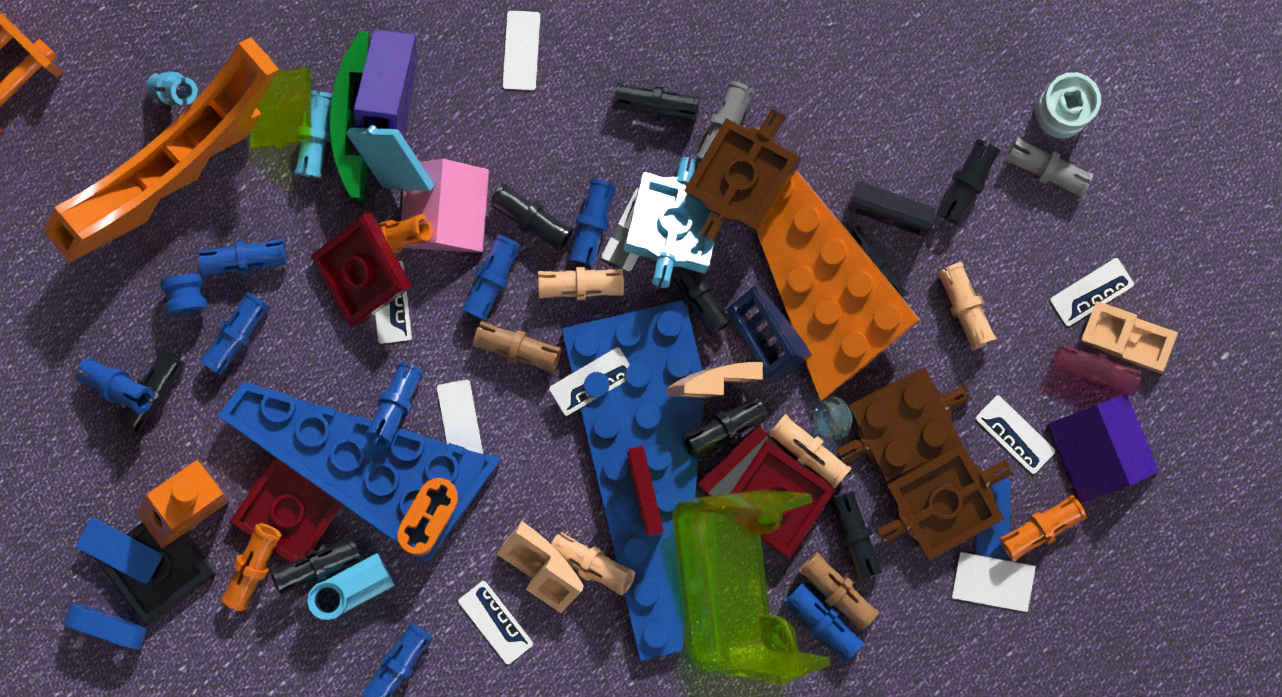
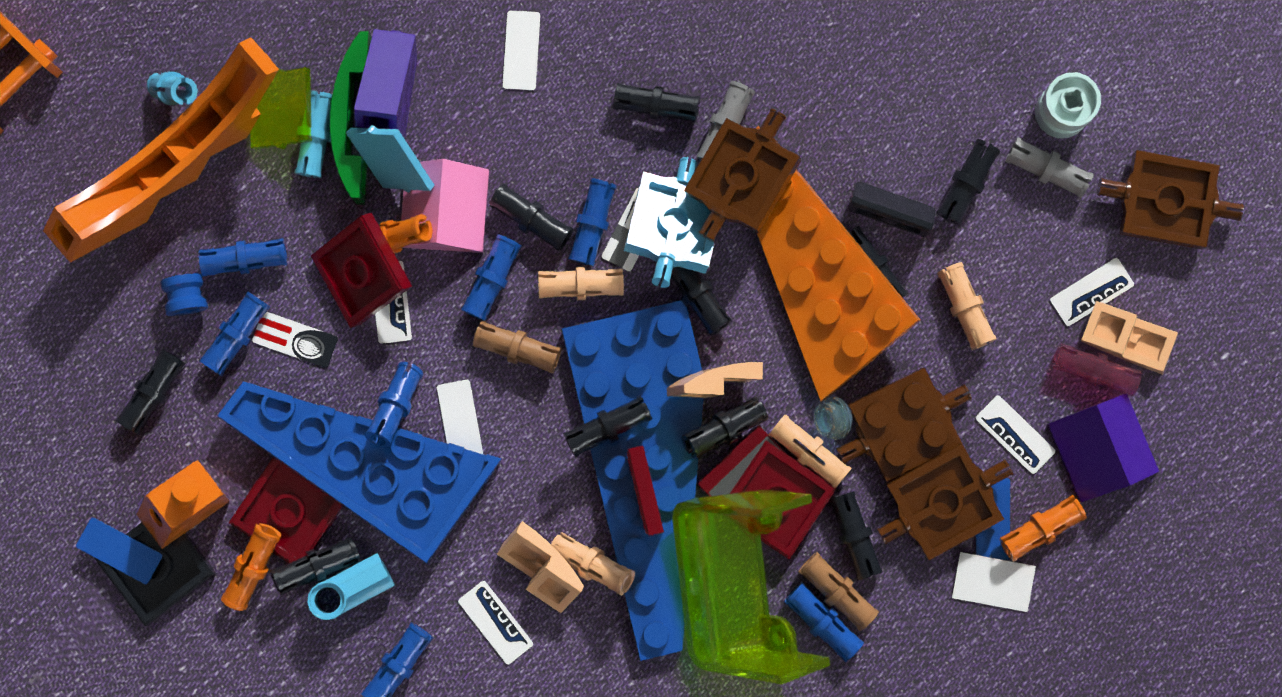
blue beam [63,603,147,649] -> none
blue pin [75,358,155,414] -> none
orange beam [397,478,458,556] -> none
white sticker [550,347,630,416] -> none
dark blue slope [726,285,812,379] -> none
none -> sticker [252,312,338,368]
none -> black pin [563,395,652,458]
none -> reddish brown plate [1097,150,1244,250]

